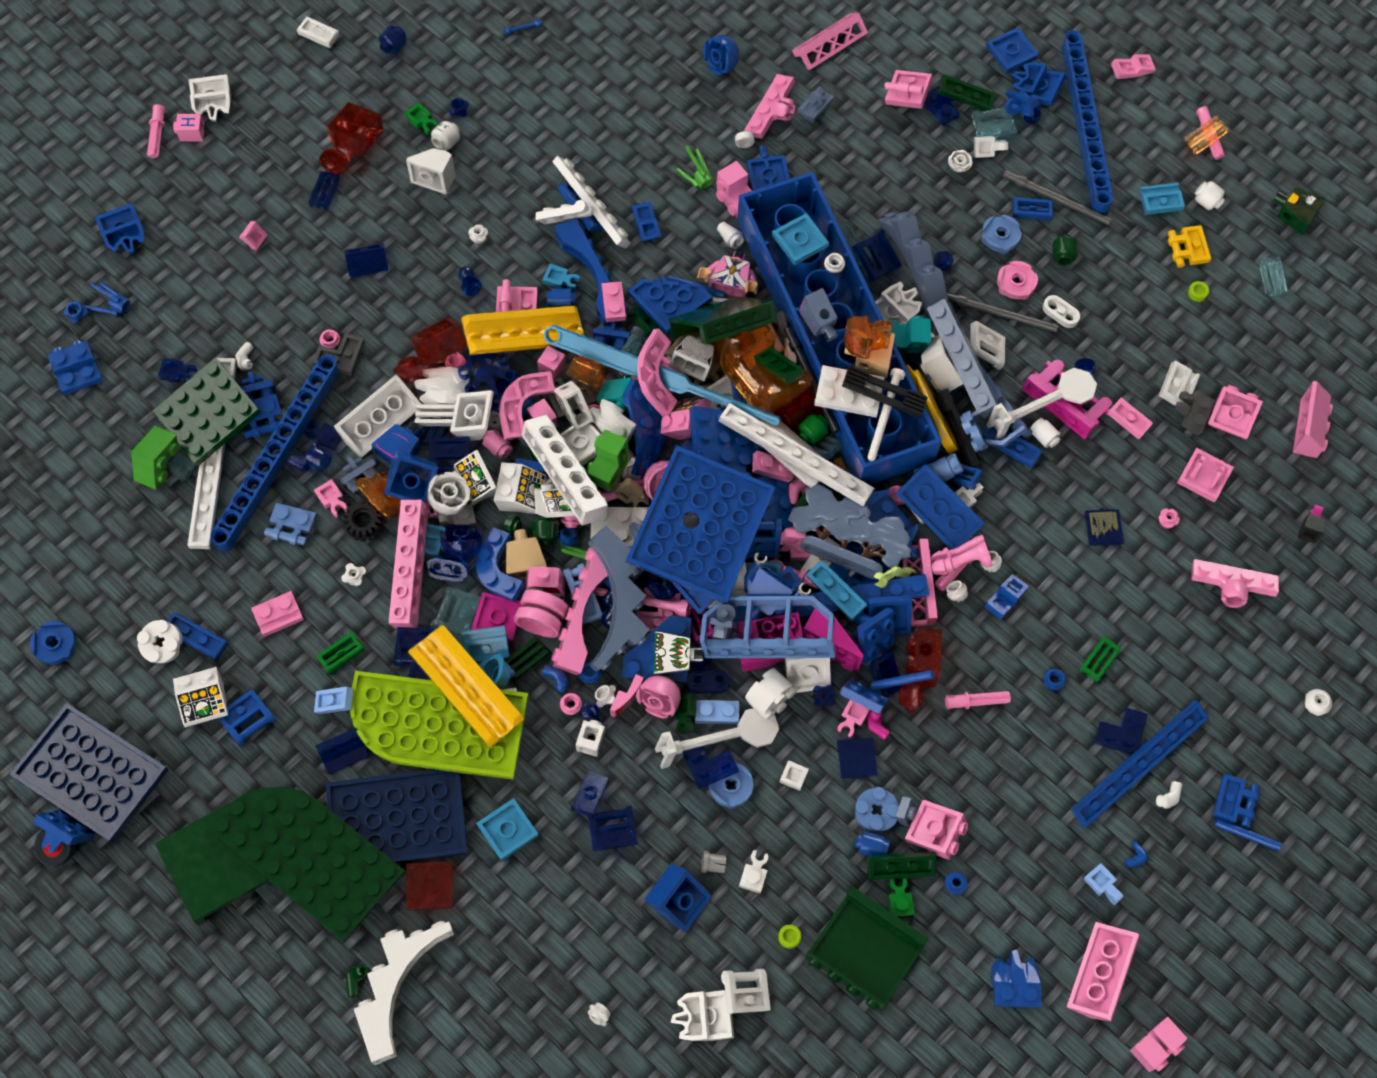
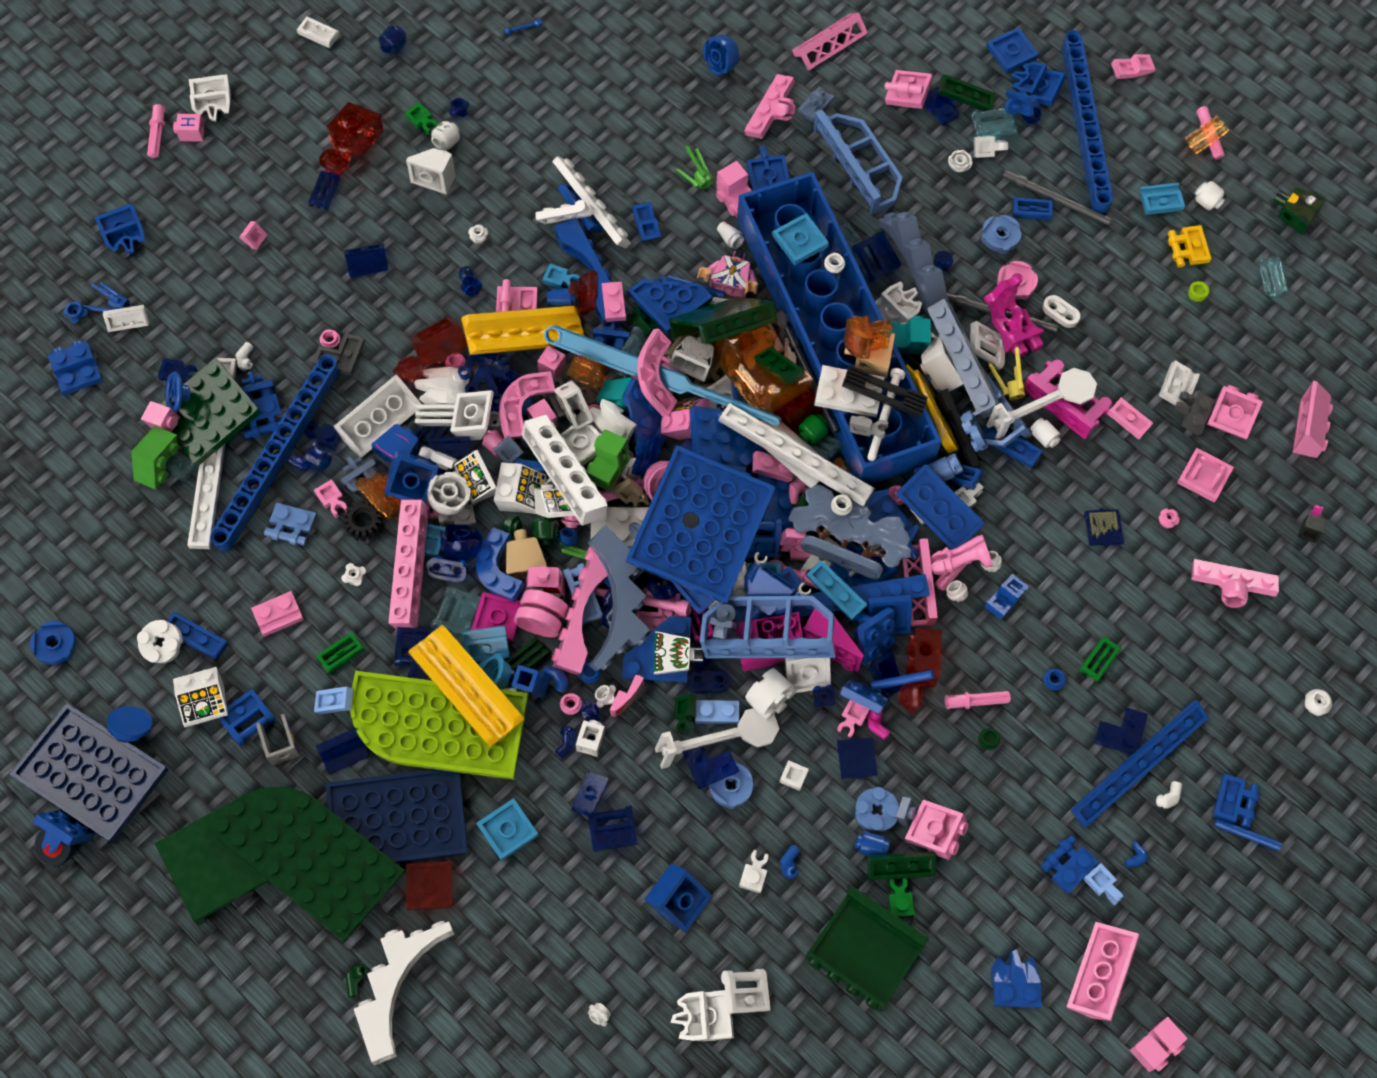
bright pink cylinder [636,675,681,718] -> none
light grey bush [701,850,726,874] -> none
white tile [735,131,754,148] -> none
lime tile [778,925,801,949] -> none
sand blue torso [799,288,838,342] -> none
yellowish green piece [874,566,916,588] -> none
blue plate [944,872,968,895] -> none
dark green head [1052,234,1078,265] -> none
clear blue tile [1075,358,1096,374] -> none
none -> white plate [103,305,149,332]
none -> blue tile [107,706,152,741]
none -> bright pink brick [141,401,180,432]
none -> blue piece [165,372,190,413]
none -> light grey piece [256,714,300,766]
none -> white plate [419,446,457,470]
none -> sand blue plate [493,436,524,463]
none -> blue brick [511,665,551,699]
none -> clear blue arm [555,726,576,759]
none -> clear red tile [568,270,597,315]
none -> blue arm [780,845,800,879]
none -> medium blue plate [814,110,903,216]
none -> white plate [831,495,852,516]
none -> light grey plate [849,415,888,438]
none -> dark green plate [978,728,1000,750]
none -> dark pink hips [983,273,1044,358]
none -> light yellow plant [989,347,1025,400]
none -> blue plate [1040,835,1099,894]

